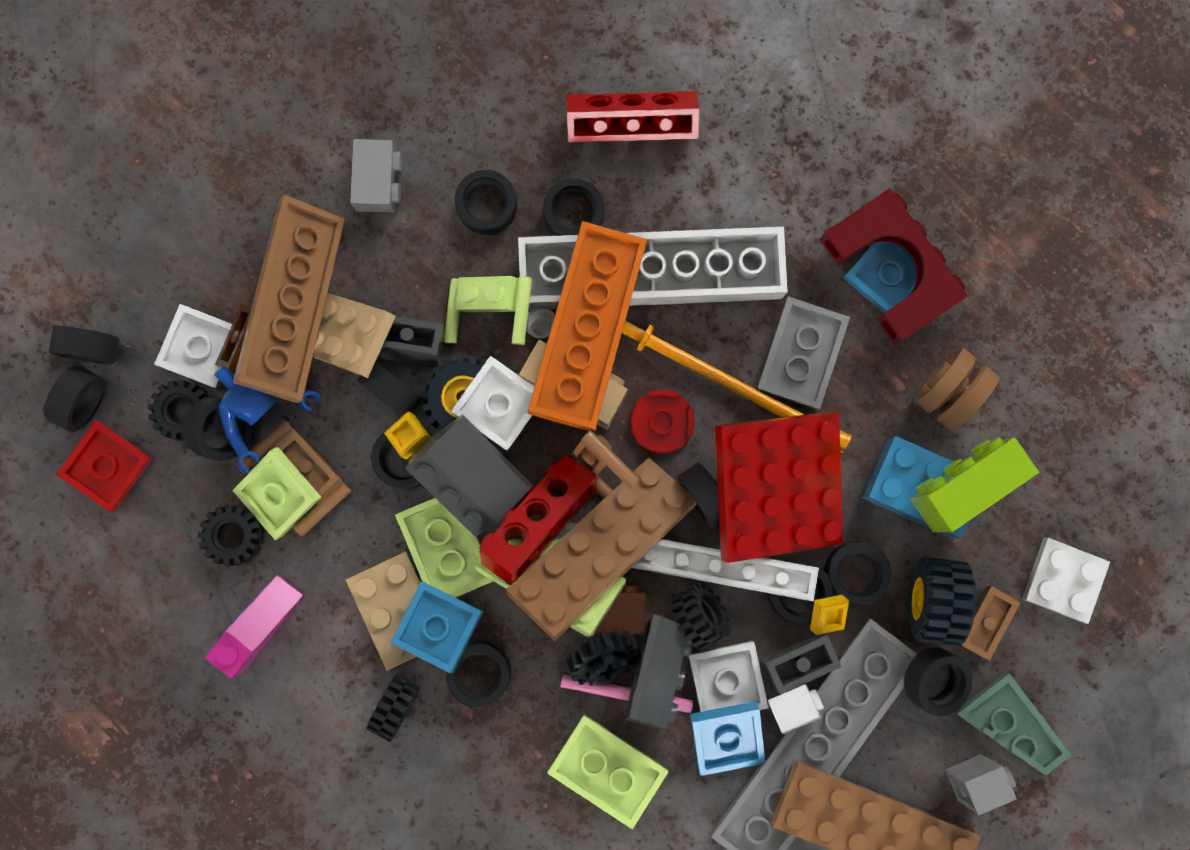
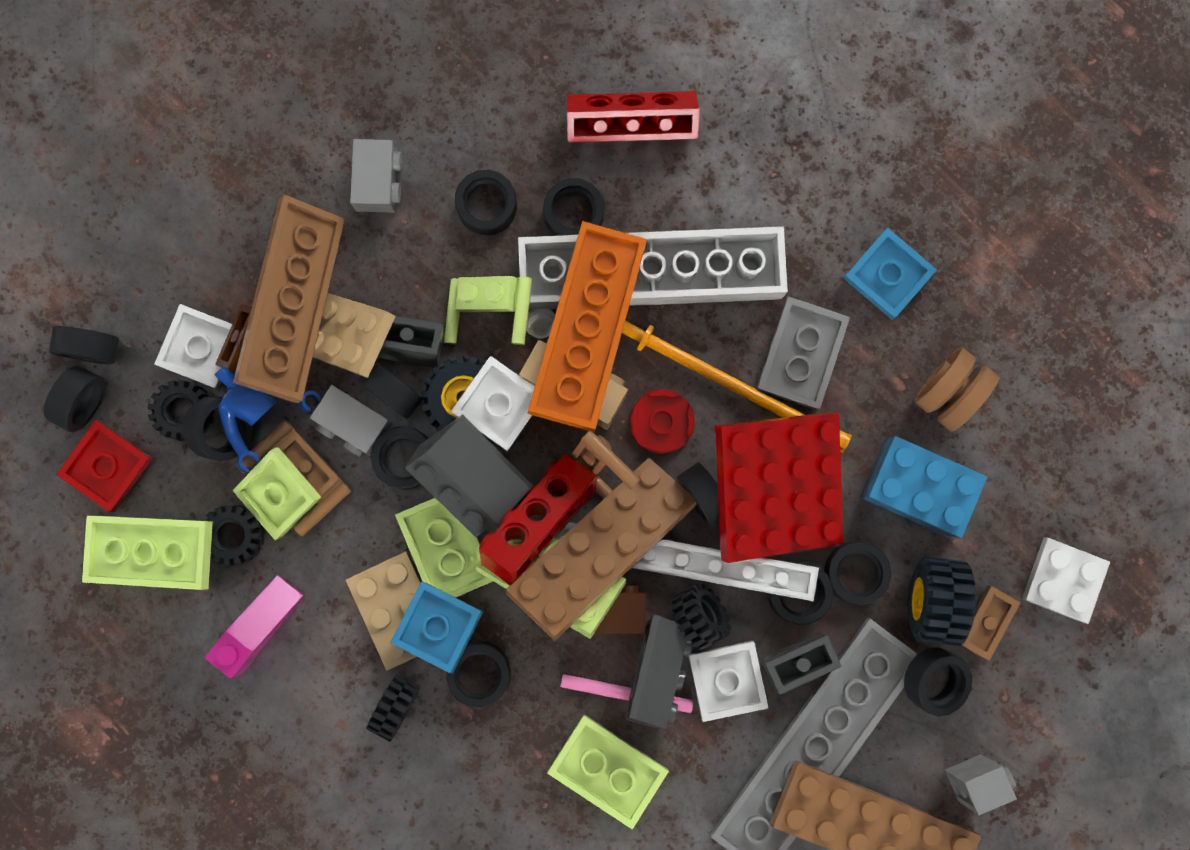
yellow tile [384,411,431,460] -> none
black gear [566,630,641,686] -> none
plate [690,701,765,776] -> none
white brick [768,684,824,734] -> none
yellow tile [810,595,849,635] -> none
dark red arch [819,188,968,346] -> none
lime brick [910,436,1040,532] -> none
sand green wing [953,672,1072,776] -> none
none -> yellowish green plate [82,516,213,590]
none -> light grey brick [310,385,392,457]

